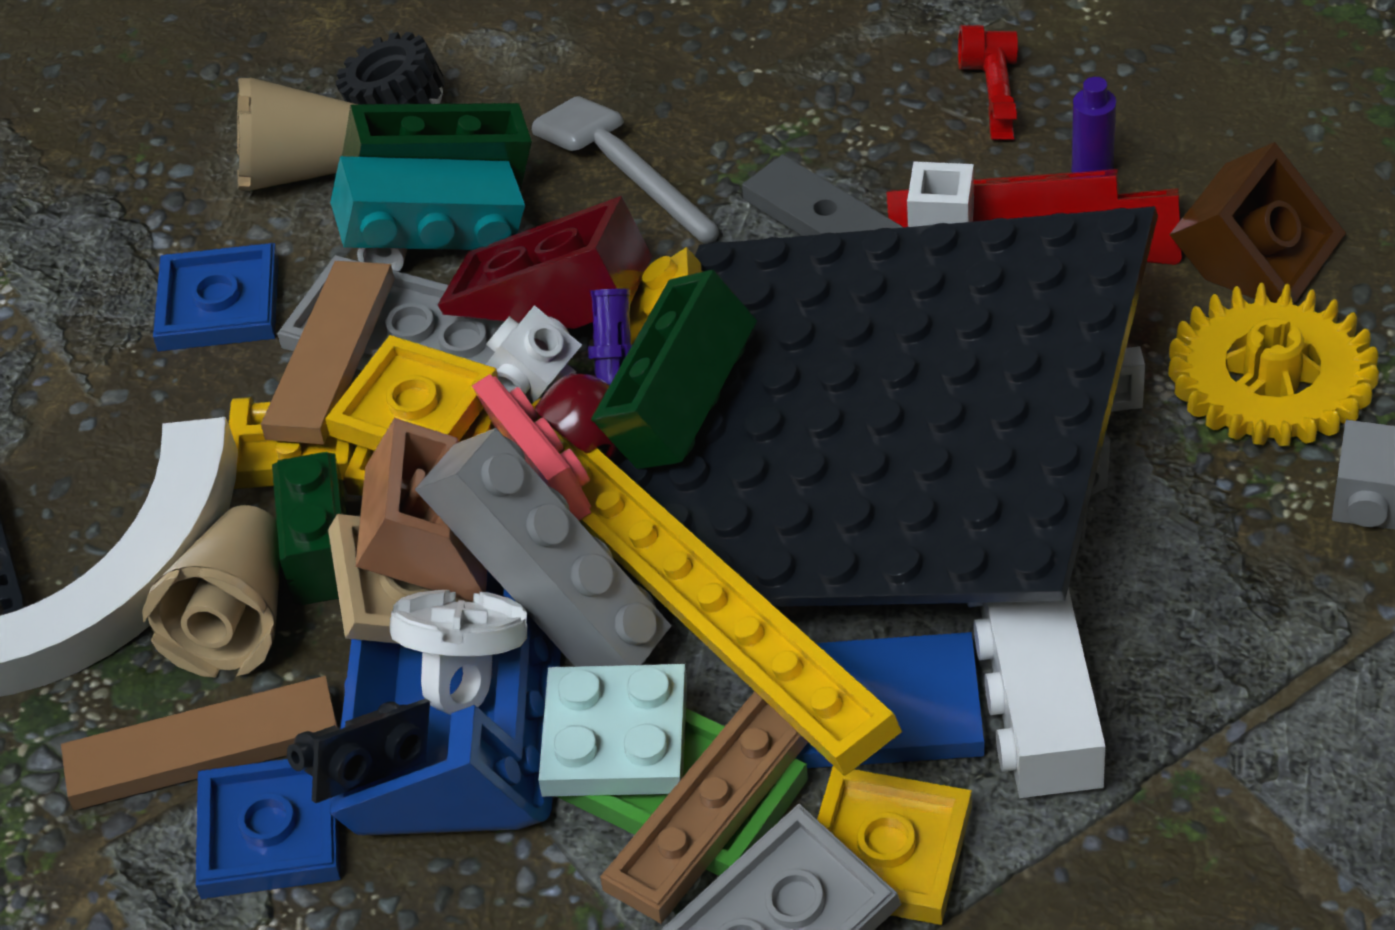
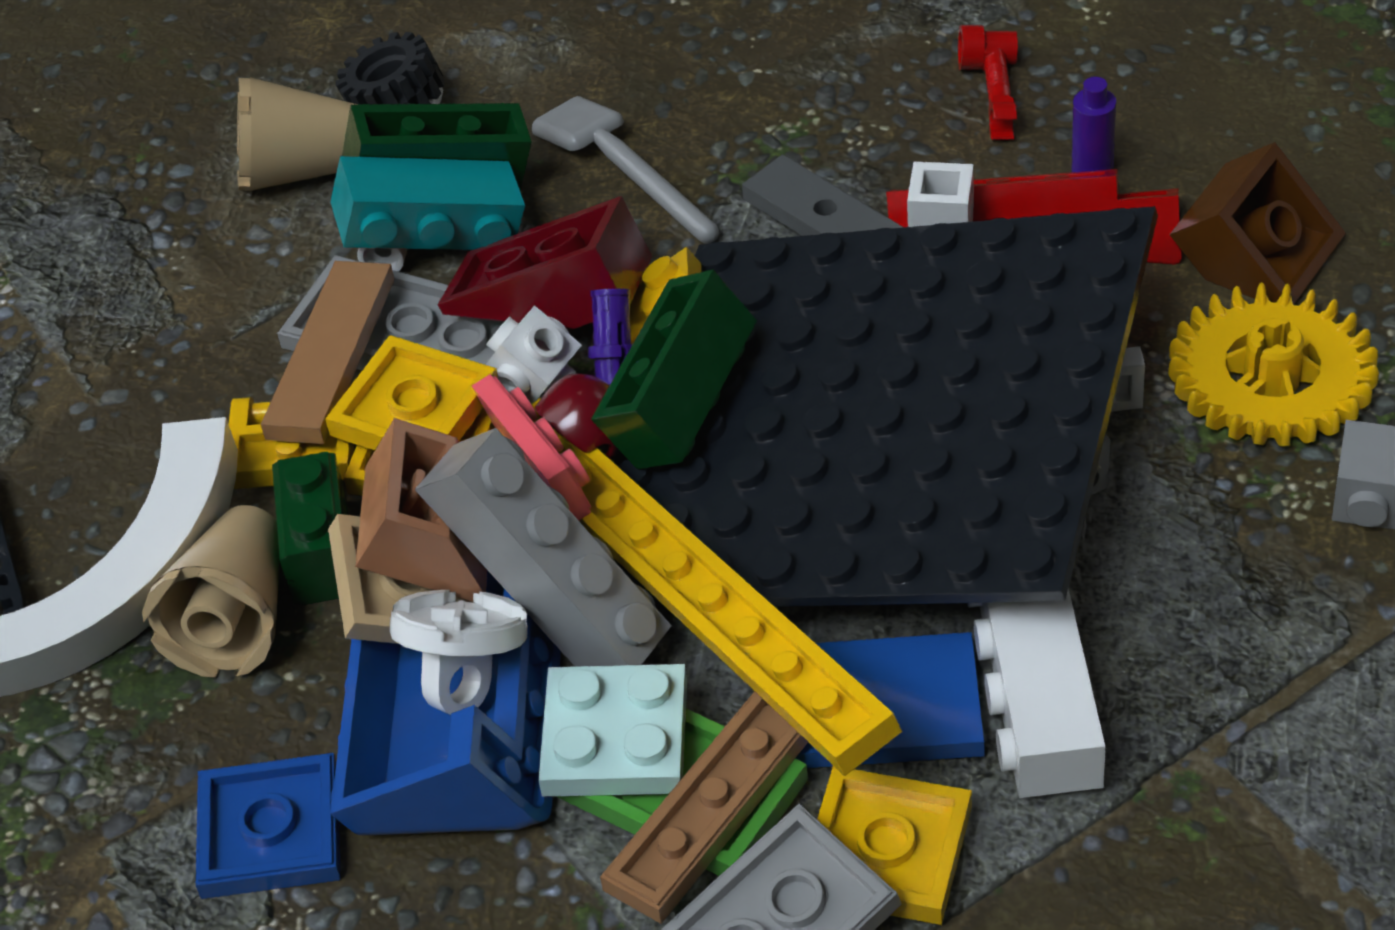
medium nougat tile [61,676,338,811] -> none
blue tile [153,243,279,352] -> none
black hinge [287,698,430,803] -> none

